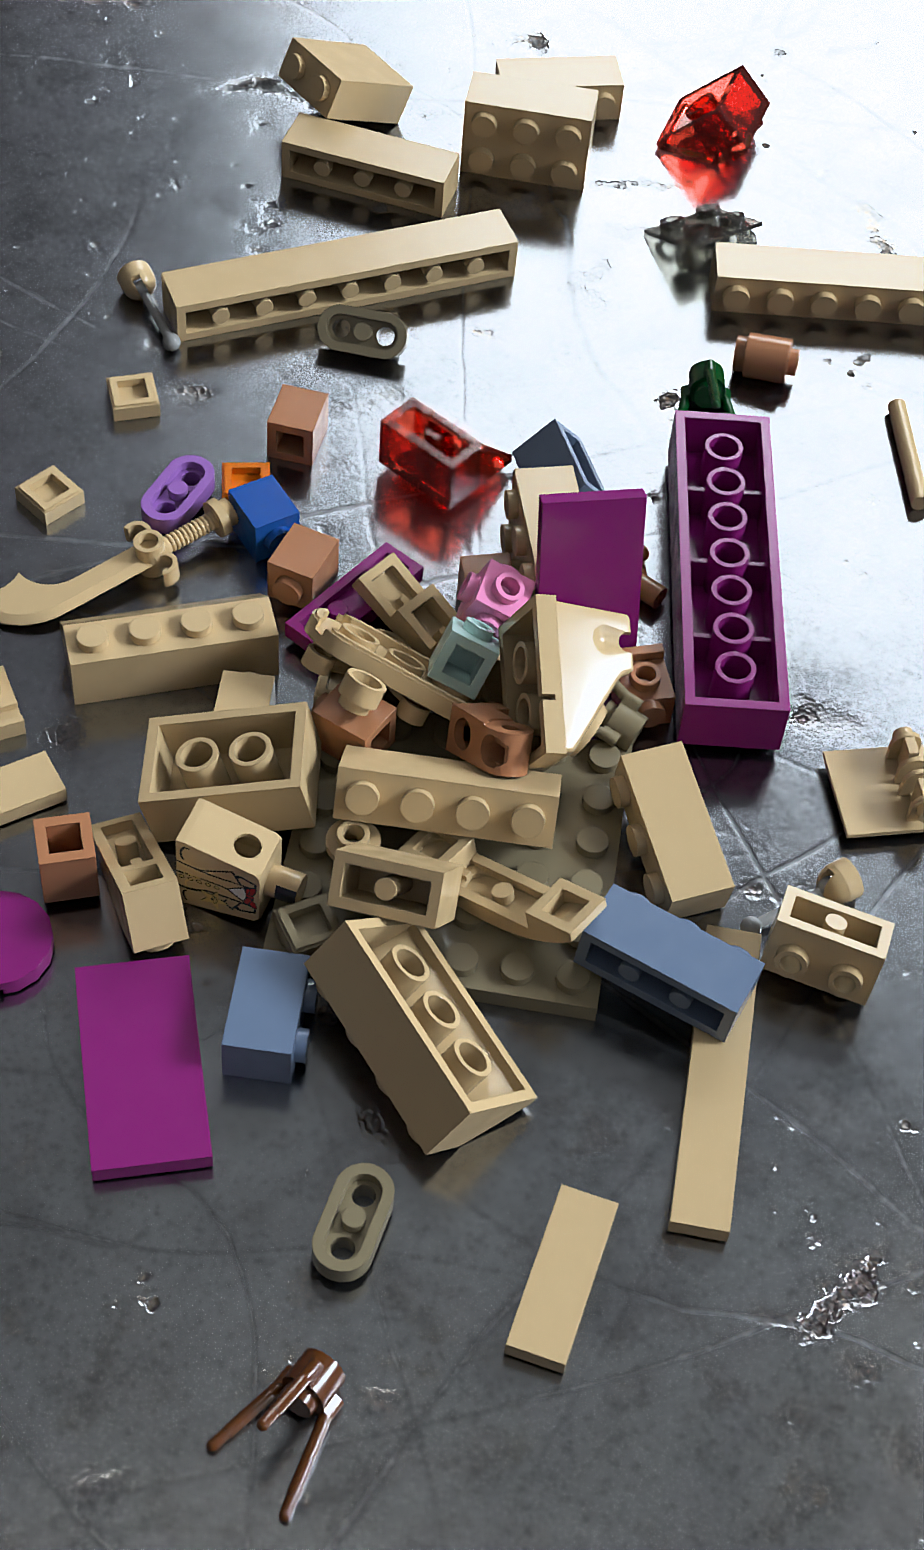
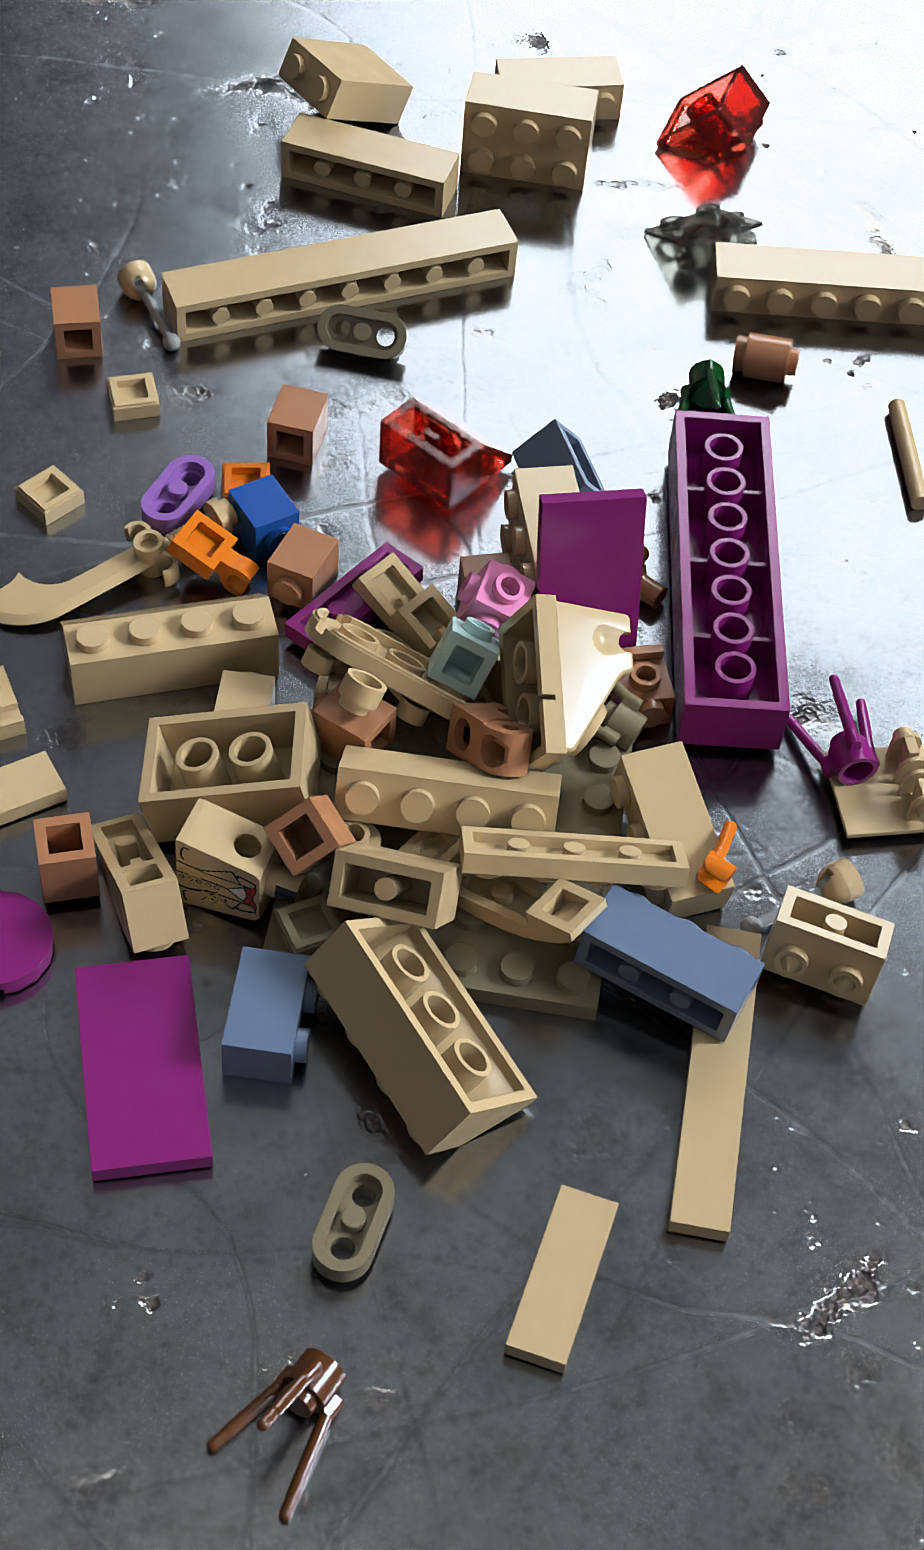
none -> nougat brick [50,285,103,359]
none -> orange plate [166,510,260,596]
none -> nougat brick [263,794,357,876]
none -> tan plate [459,826,690,890]
none -> orange hand [696,821,737,894]
none -> magenta plant [787,674,880,785]

